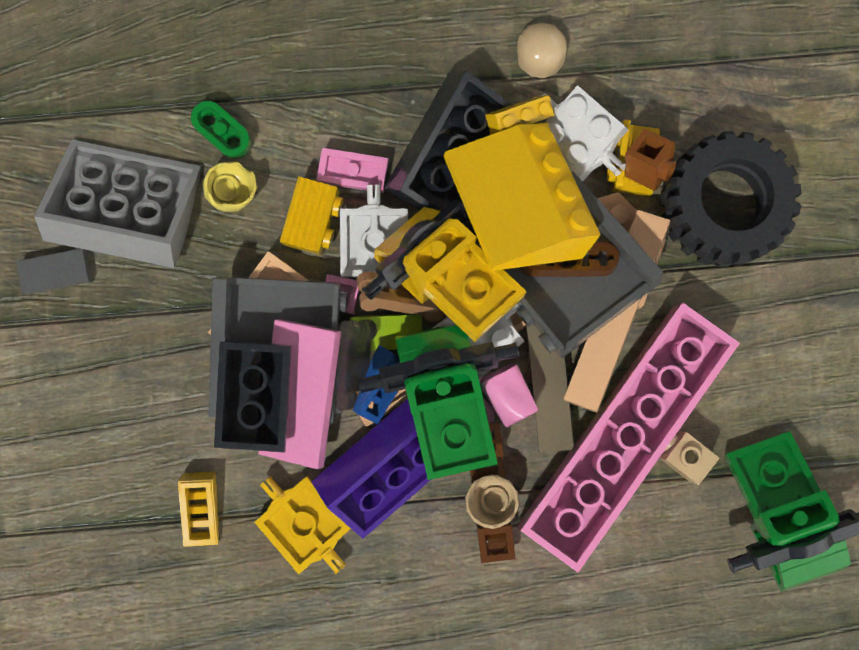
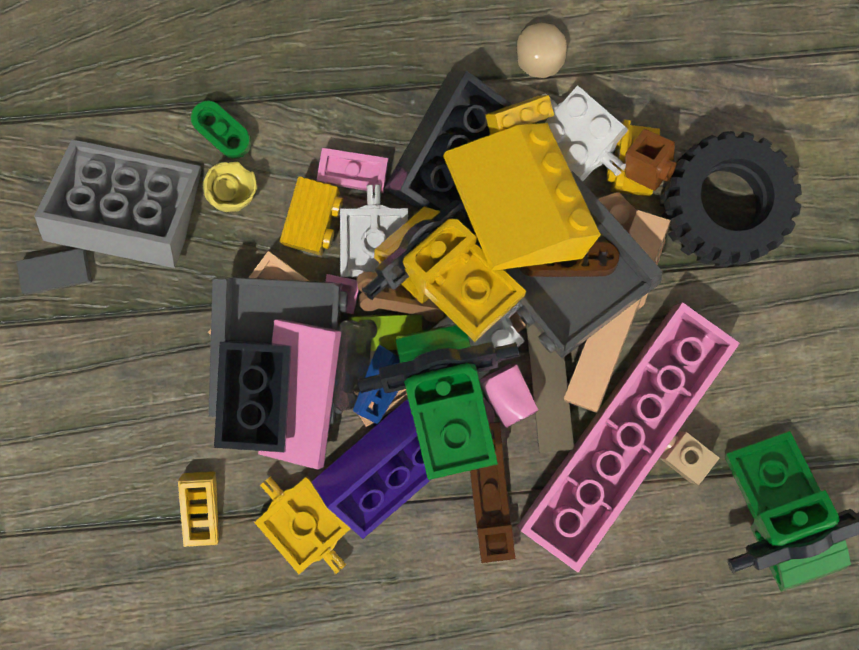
tan hair [465,475,519,529] -> none

